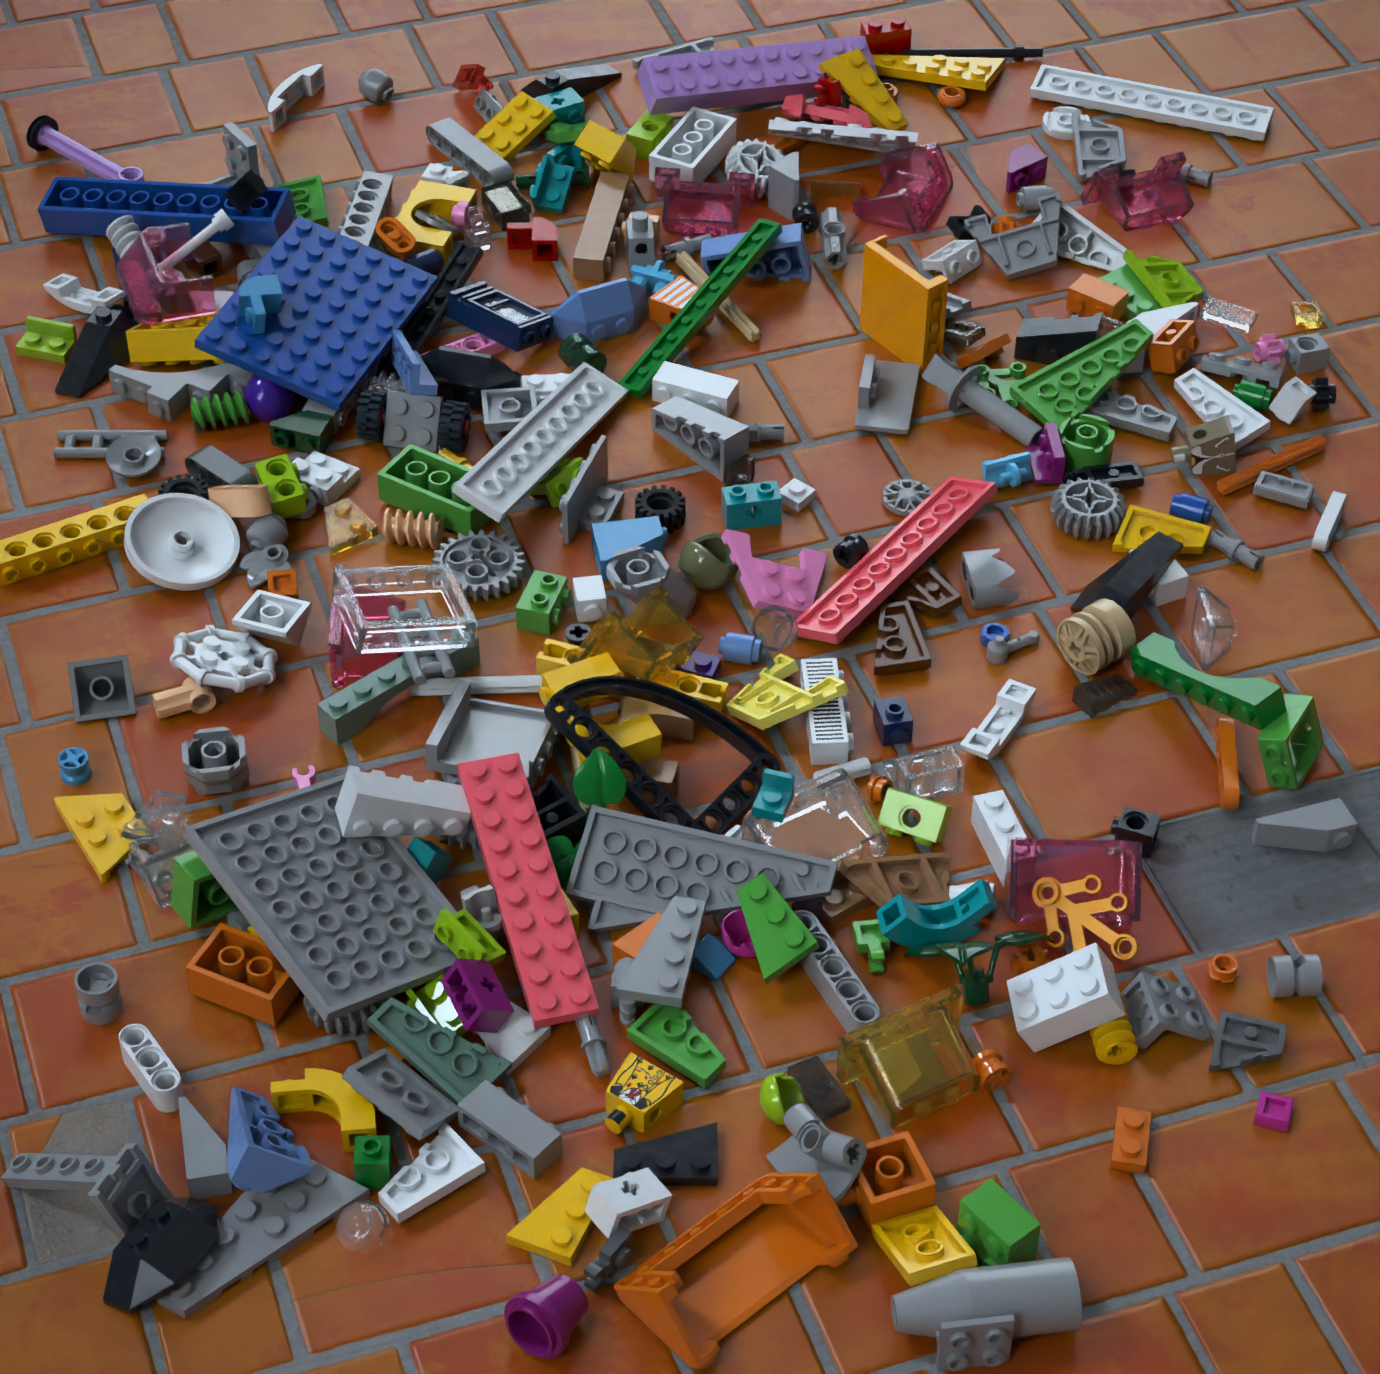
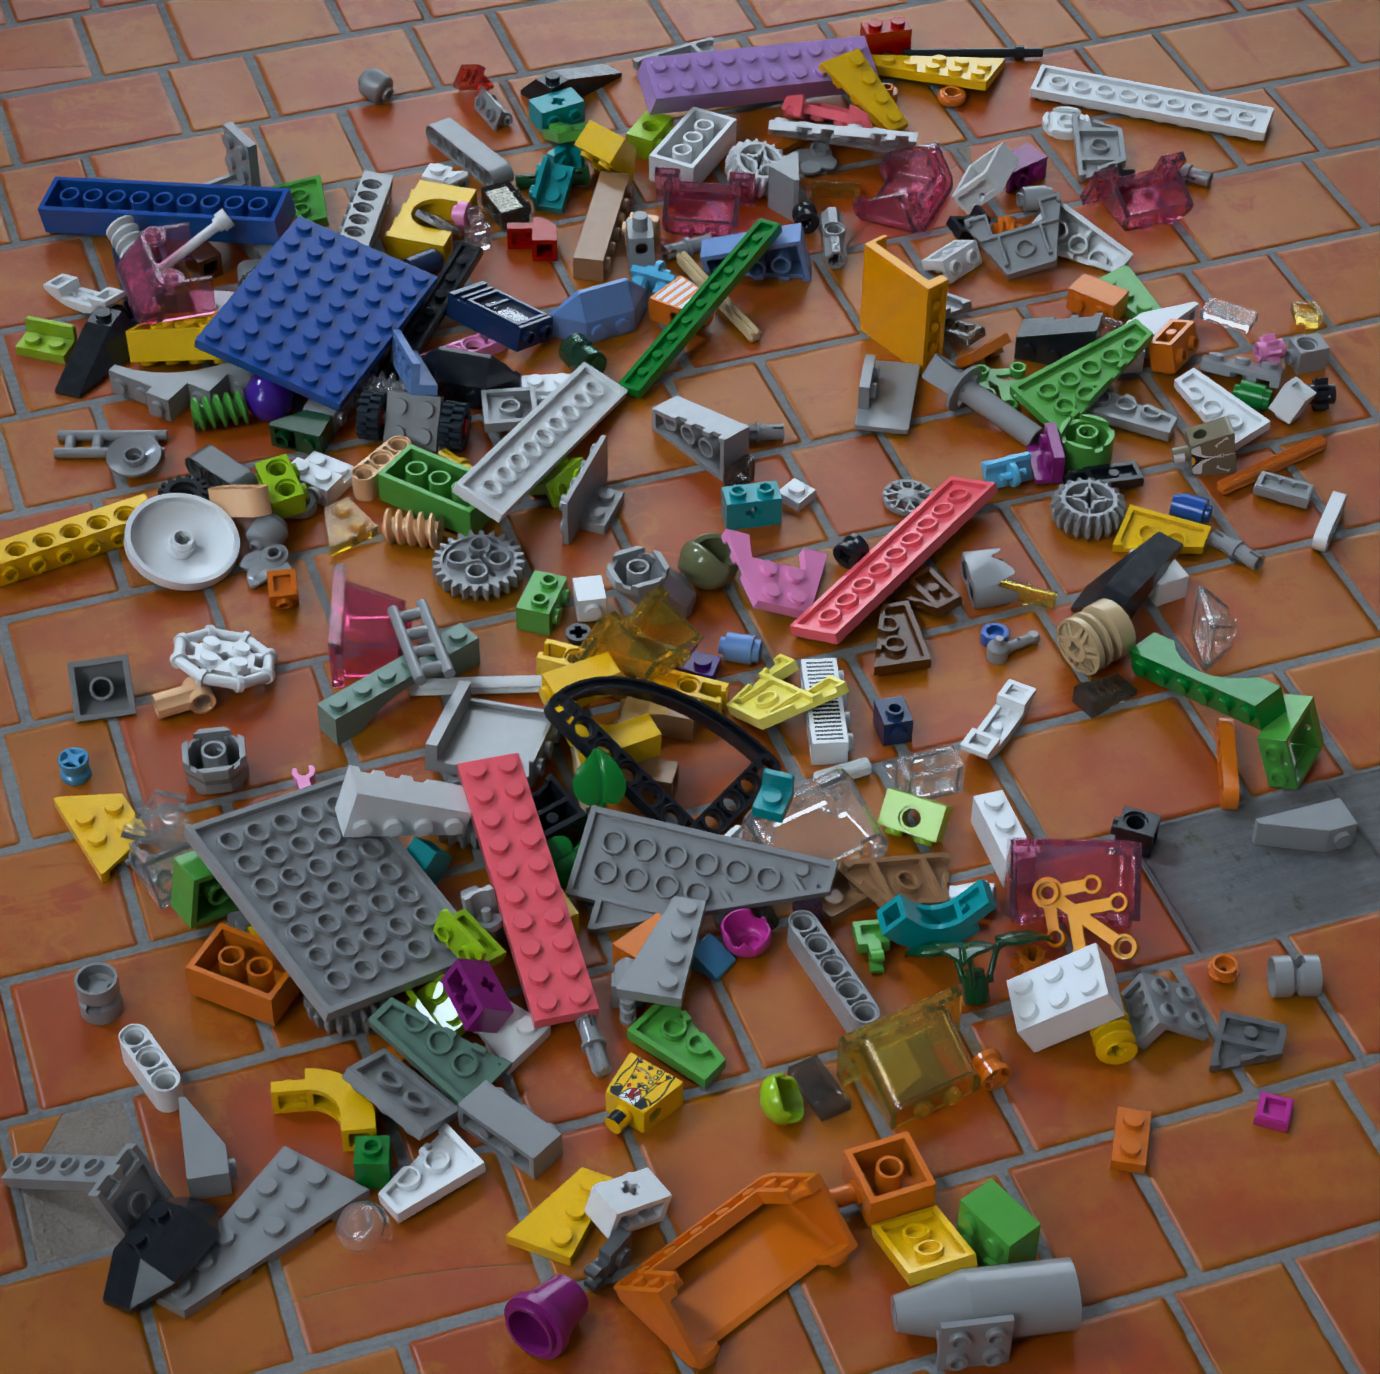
lavender piece [26,115,144,181] -> none
black bracket [224,170,268,213] -> none
medium blue wedge [227,1086,313,1193] -> none
white slope [232,590,311,647] -> none
dark azure brick [237,274,282,334] -> none
white slope [268,64,325,132] -> none
clear window [331,564,478,654] -> none
orange plate [375,217,417,259] -> none
yellow plate [474,91,556,162] -> none
dark azure slope [591,516,668,582] -> none
black wing [613,1122,718,1186] -> none
black tyre [635,485,686,534] -> none
white brick [652,361,739,417] -> none
bright green wing [736,873,820,985] -> none
clear hair [751,606,799,653] -> none
light grey panel [766,1103,867,1203] -> none
red tile [813,76,842,106] -> none
orange plate [866,775,894,805] -> none
lime wing [1123,250,1204,308] -> none
none -> light nougat beam [351,435,411,501]
none -> light grey plate [794,141,837,176]
none -> white window [951,142,1019,215]
none -> clear yellow pin [999,579,1058,610]

